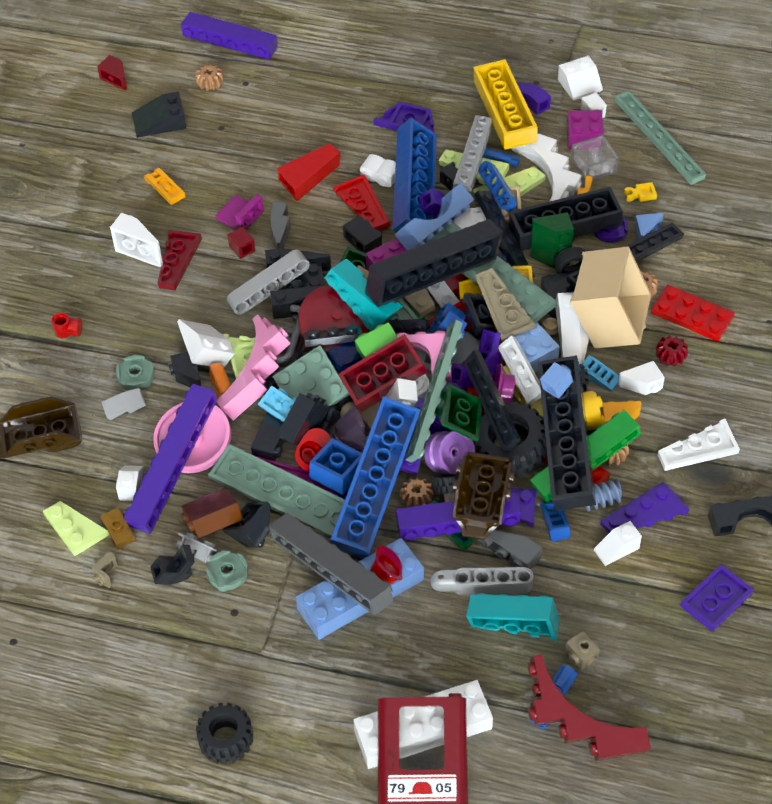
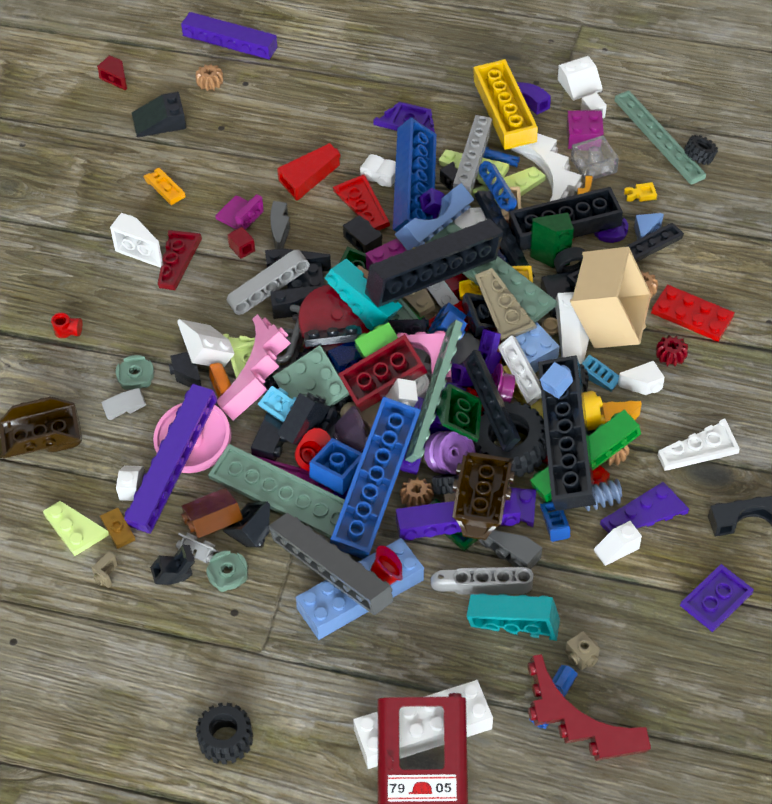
none -> black tyre [684,135,718,165]

